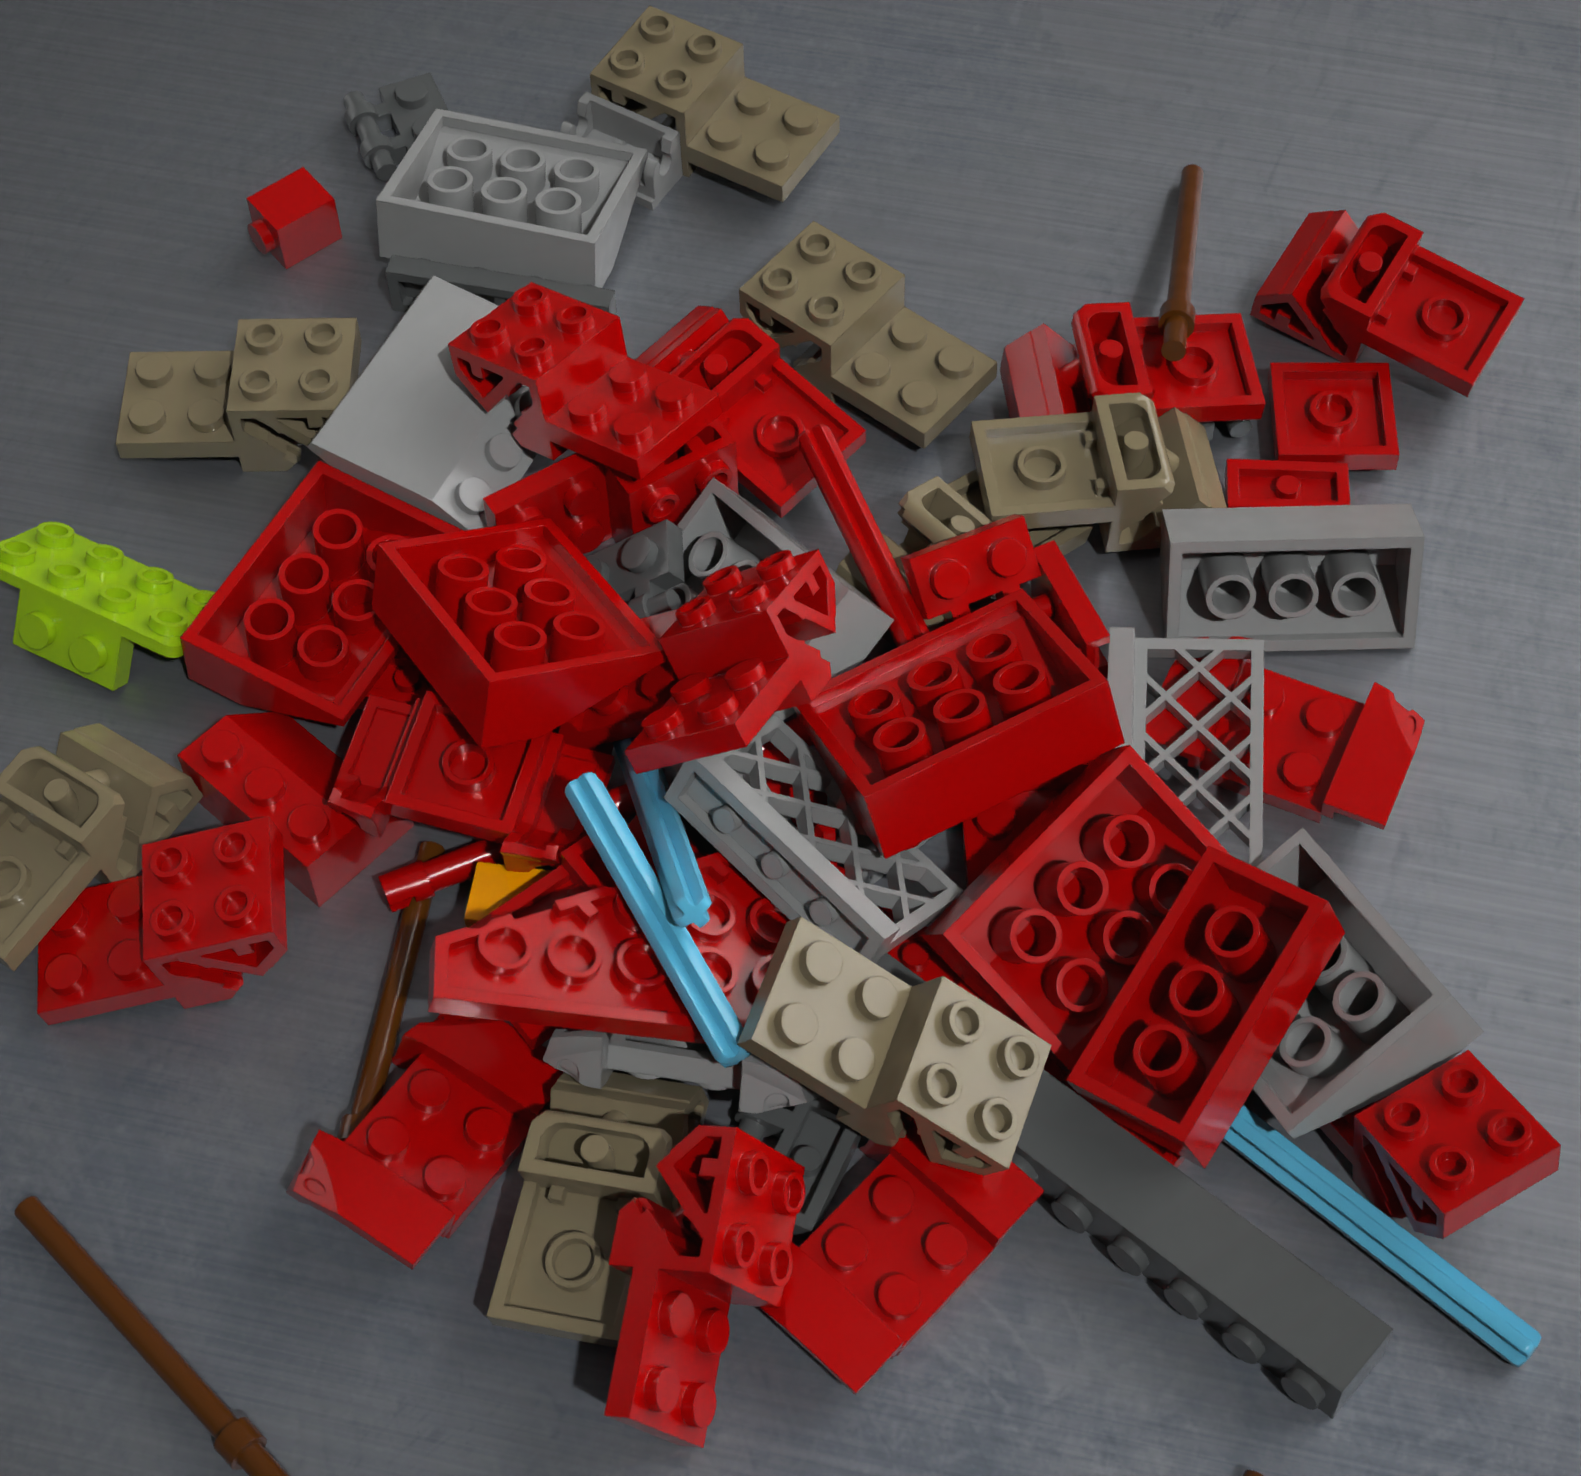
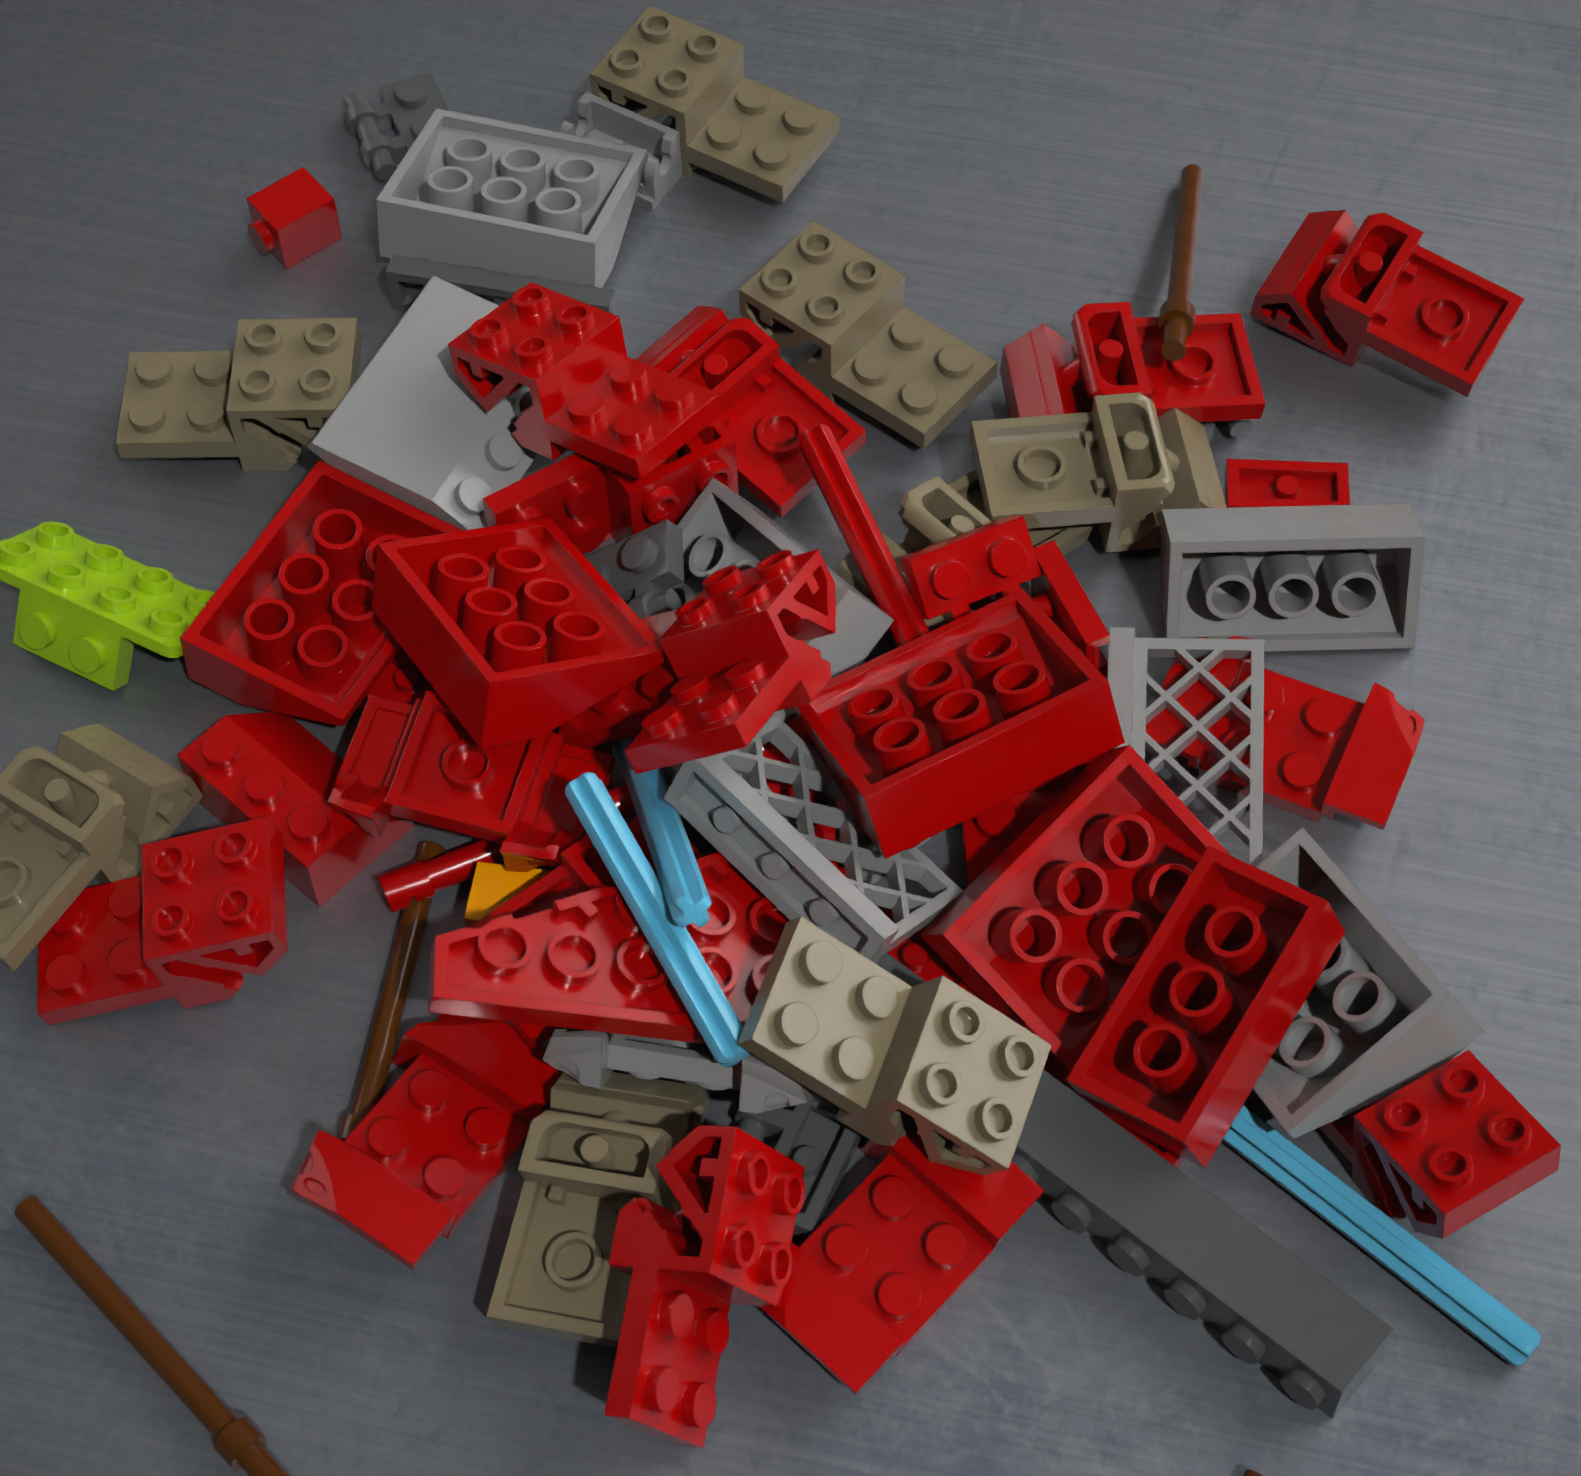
red plate [1268,362,1400,470] -> none

